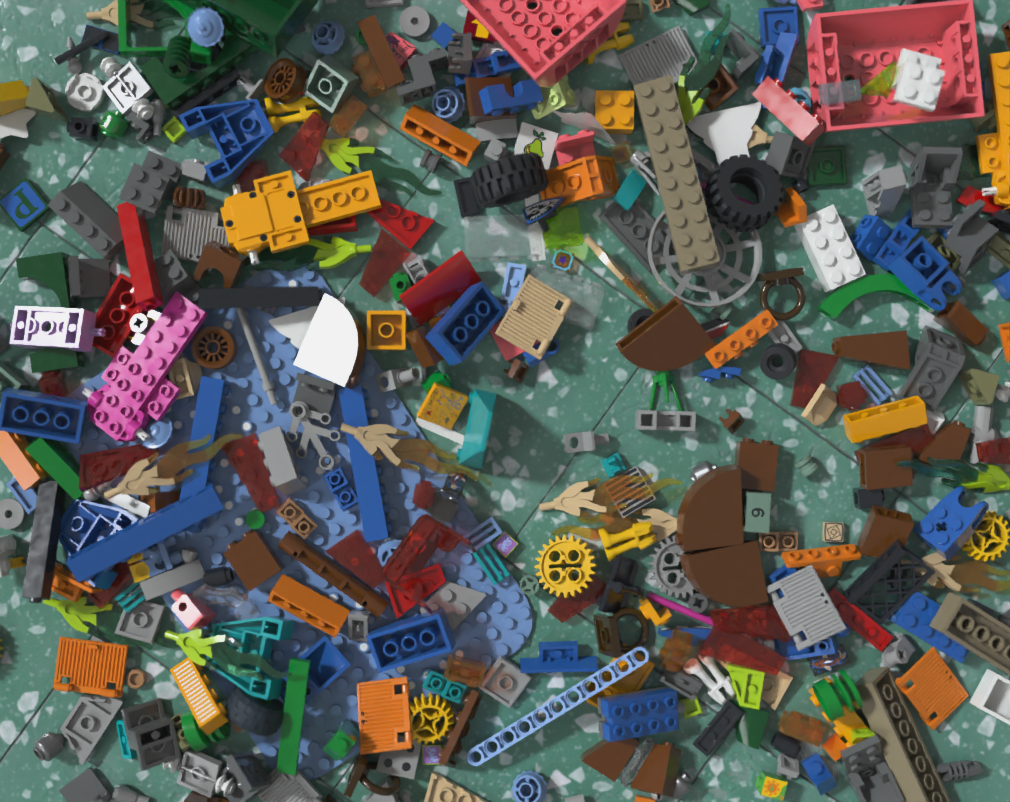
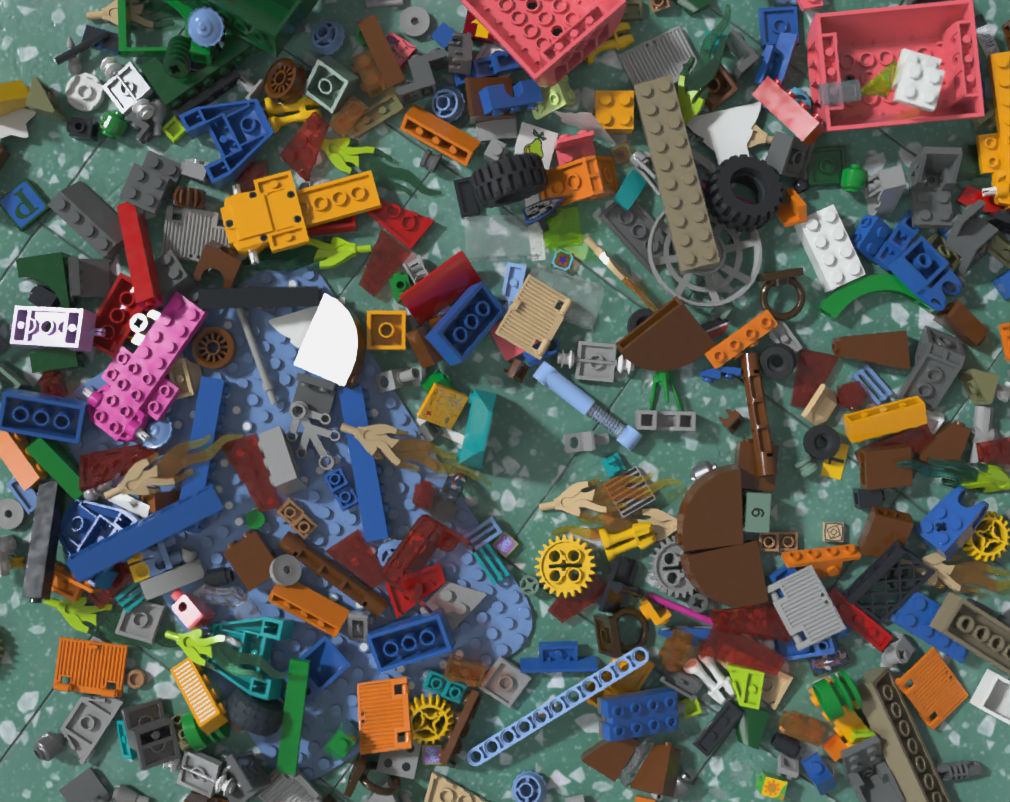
none -> black brick [28,284,60,308]
none -> light grey piece [269,554,302,587]
none -> olive plate [345,92,404,139]
none -> dark grey tile [418,421,444,443]
none -> light blue piece [533,361,643,451]
none -> light grey plate [557,341,635,383]
none -> reddish brown piece [740,353,778,478]
none -> black tyre [803,425,840,460]
none -> yellow sticker [820,443,849,480]
none -> green head [840,164,868,193]
none -> sticker [975,13,1000,57]

